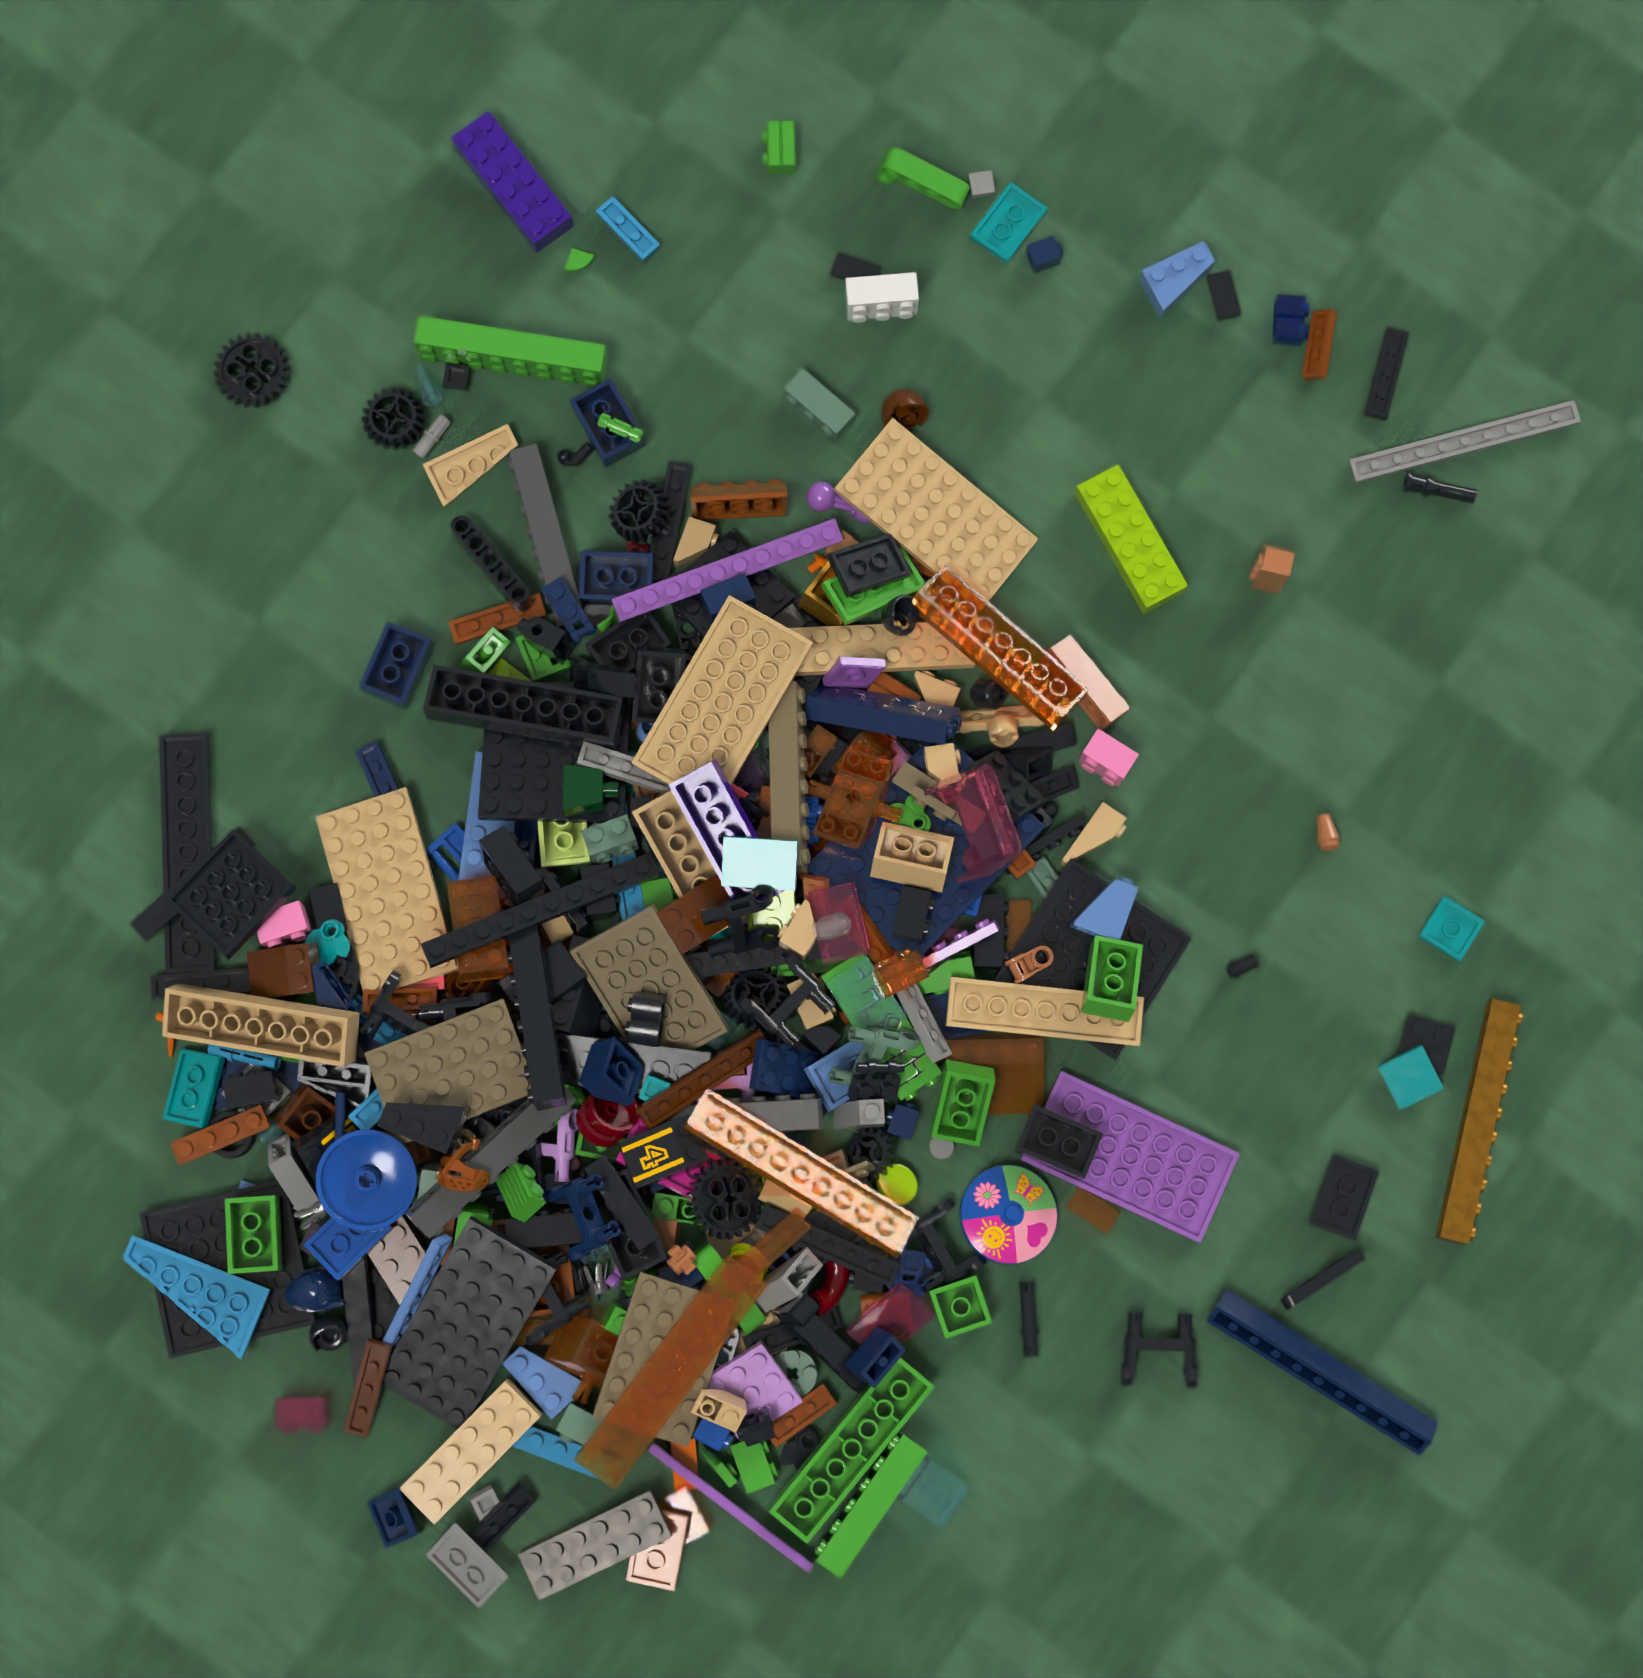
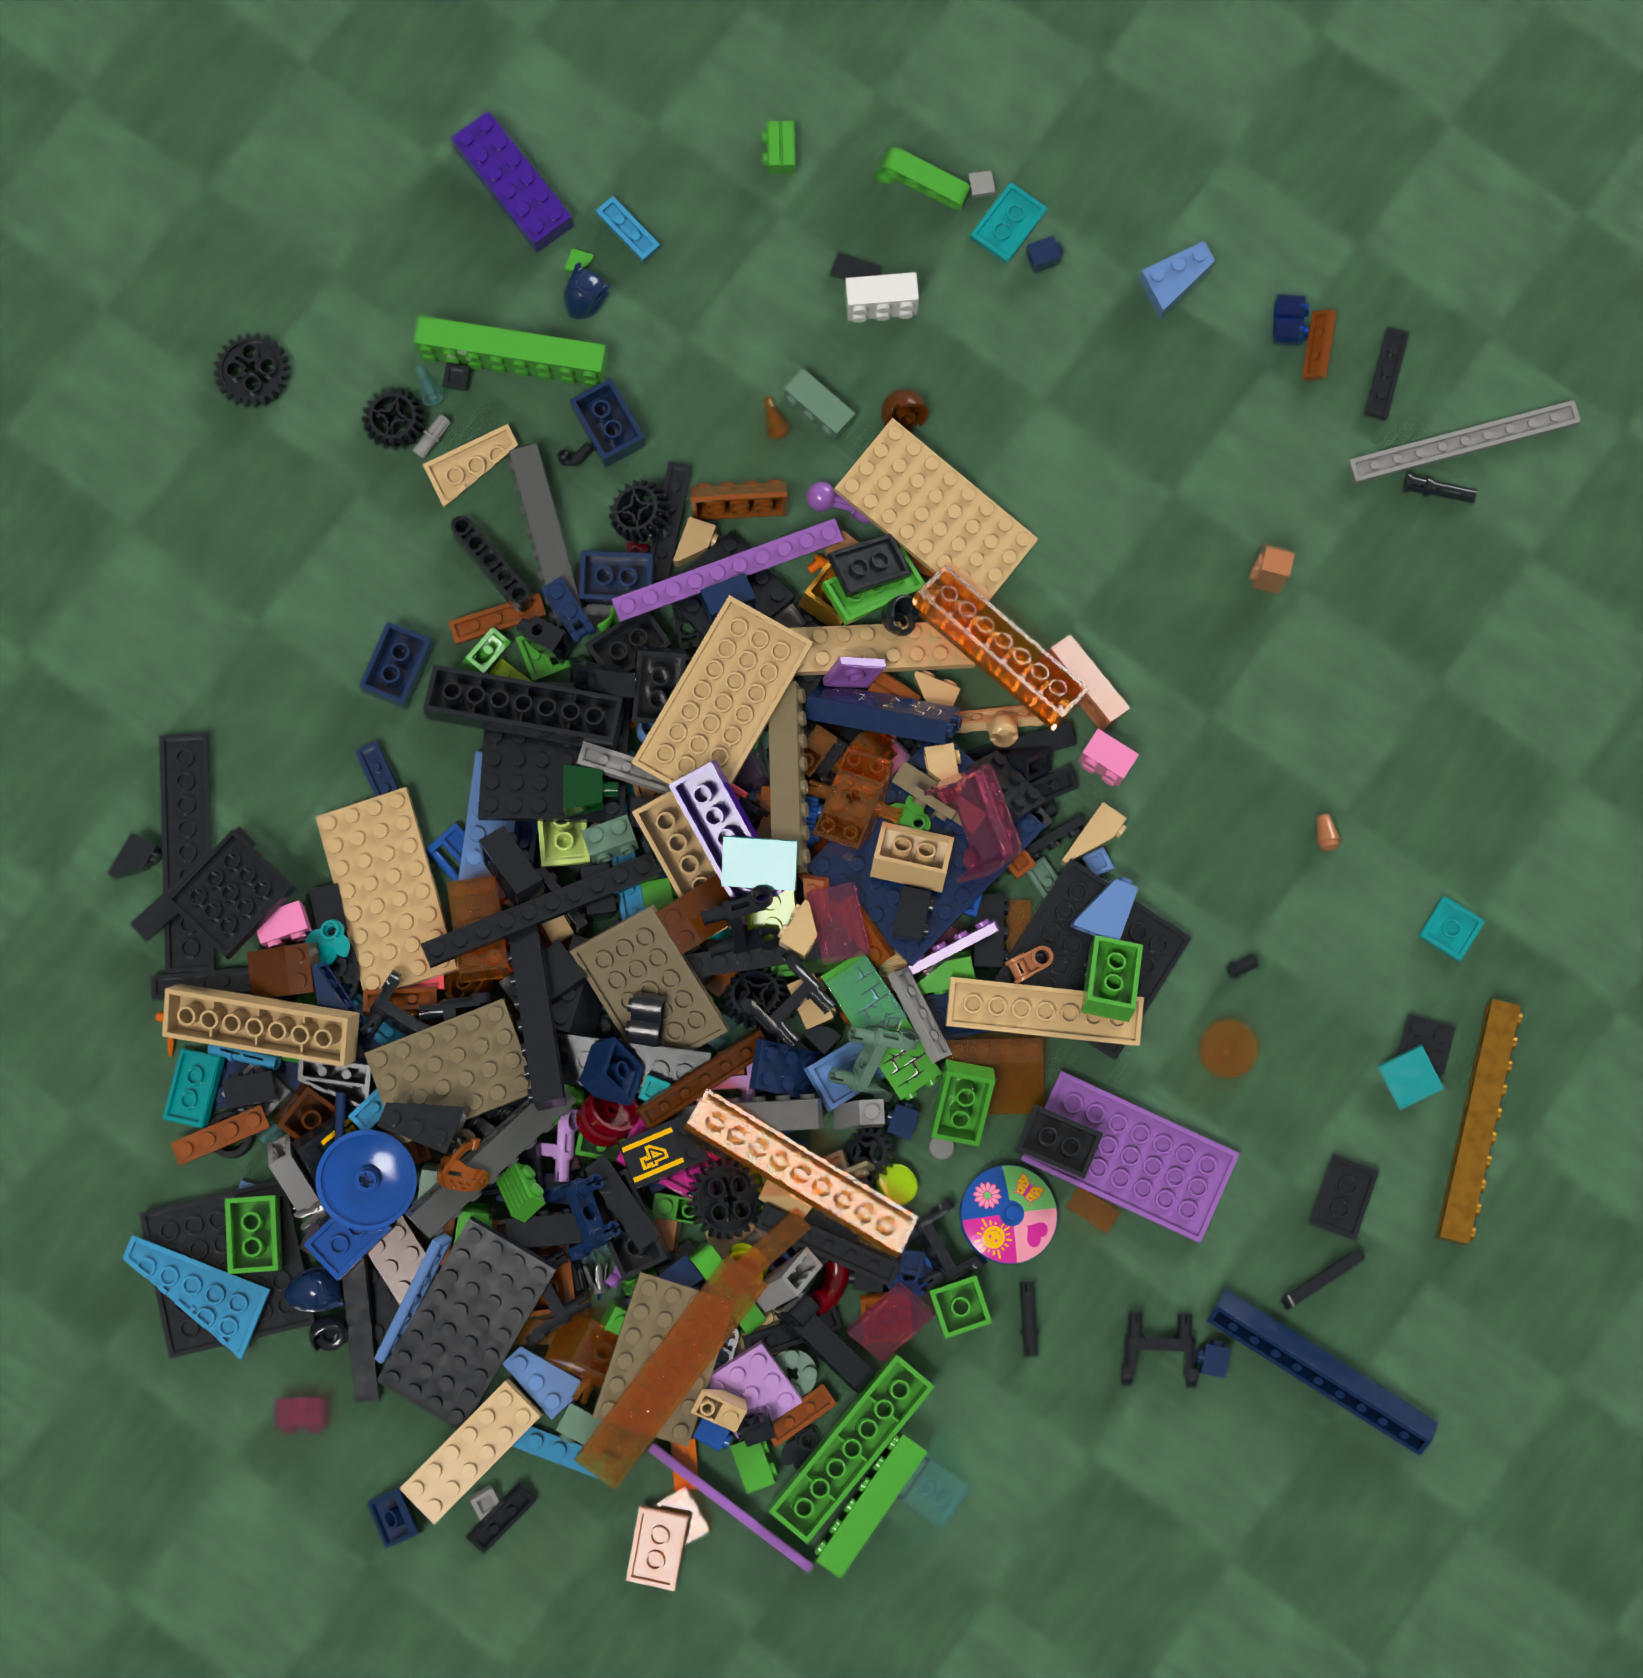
reddish brown tile [343,1338,393,1439] -> none
light grey plate [426,1523,509,1608] -> none
plate [518,1489,674,1601] -> none
bright green axle [597,413,643,443] -> none
nougat gear [666,1245,697,1275] -> none
bright green plate [699,1447,738,1488] -> none
clear brick [813,911,851,942] -> none
dark blue brick [845,1327,906,1388] -> none
black plate [847,1060,905,1100] -> none
clear orange brick [870,948,930,999] -> none
black head [970,678,1007,710] -> none
lime brick [1074,464,1188,615] -> none
black tile [1206,270,1241,321] -> none
none -> black slope [107,832,162,880]
none -> dark blue helmet [563,262,611,320]
none -> clear orange cone [763,396,789,439]
none -> medium blue tile [1081,847,1114,876]
none -> dark blue brick [1196,1340,1231,1378]
none -> clear orange wheel [1199,1019,1258,1079]

